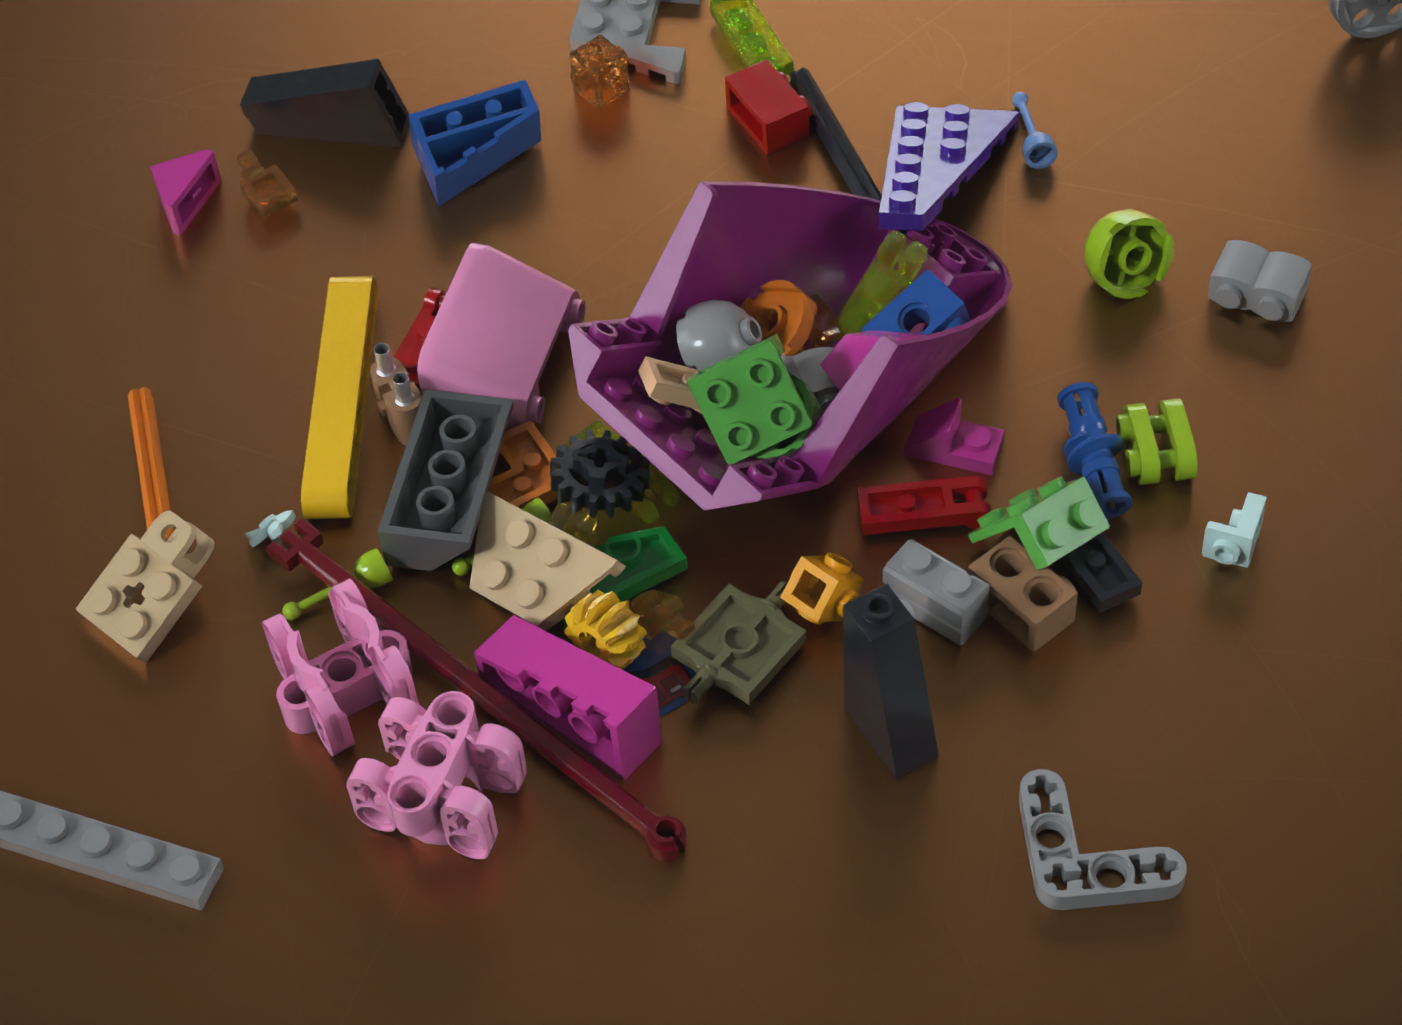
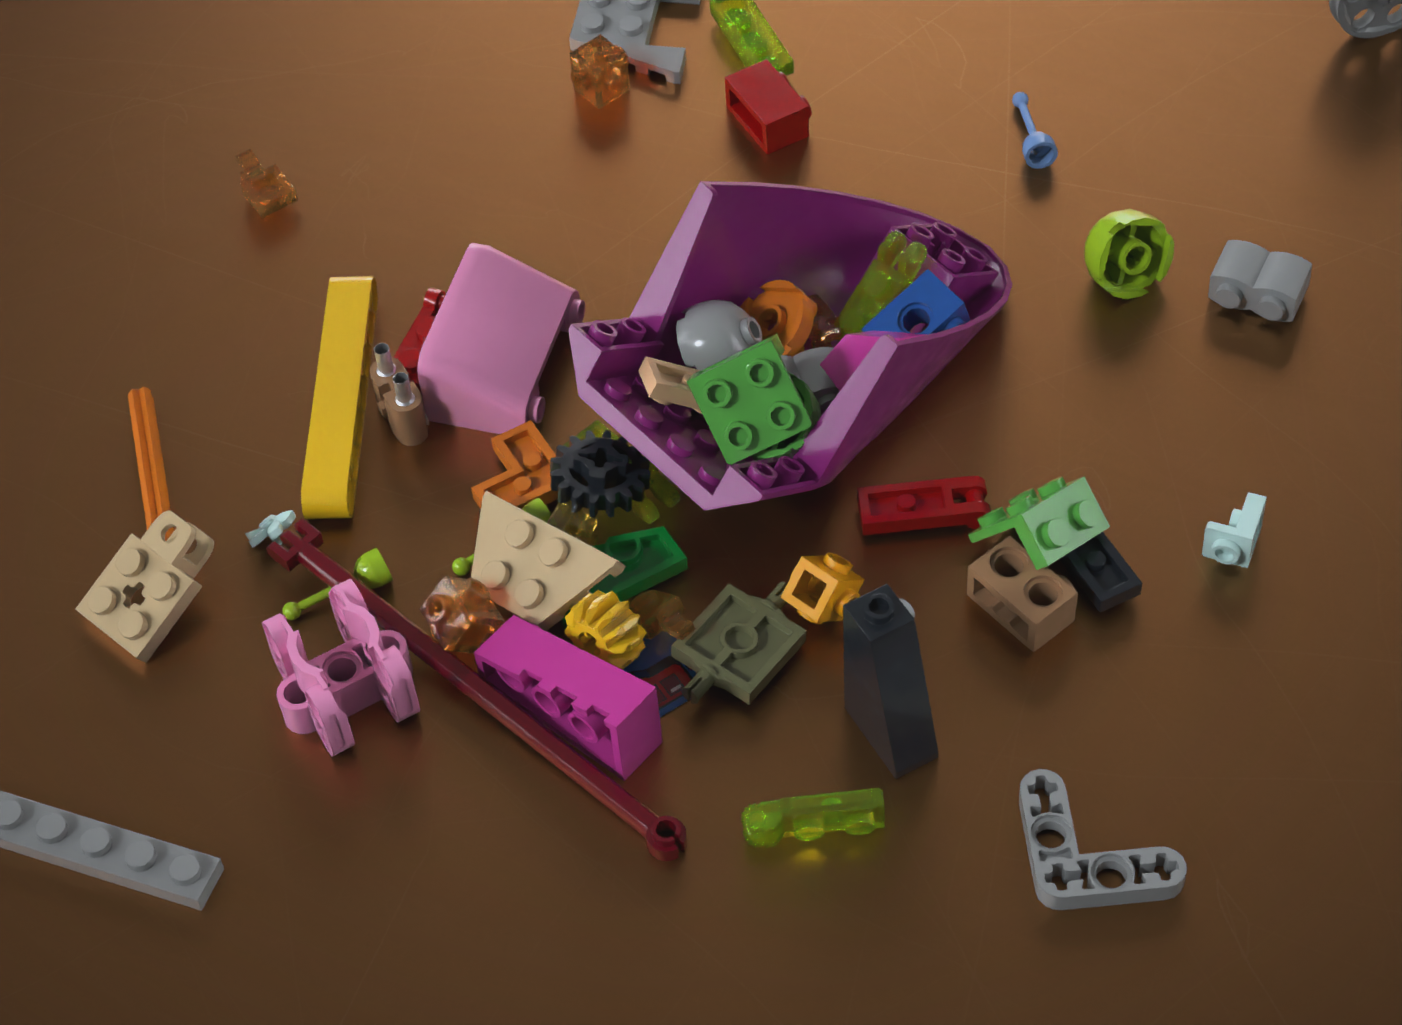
dark pink slope [150,149,222,236] -> none
black slope [240,59,410,147] -> none
bright pink piece [347,691,527,860] -> none
dark grey slope [377,389,514,571] -> none
blue wedge [408,80,541,207] -> none
black axle [789,67,882,200] -> none
wing [878,102,1020,231] -> none
light grey brick [883,539,990,646] -> none
dark pink slope [904,398,1005,475] -> none
blue piece [1057,382,1133,519] -> none
lime brick [1116,398,1198,485] -> none
none -> clear orange brick [419,575,505,654]
none -> clear neon green hinge [741,788,885,848]

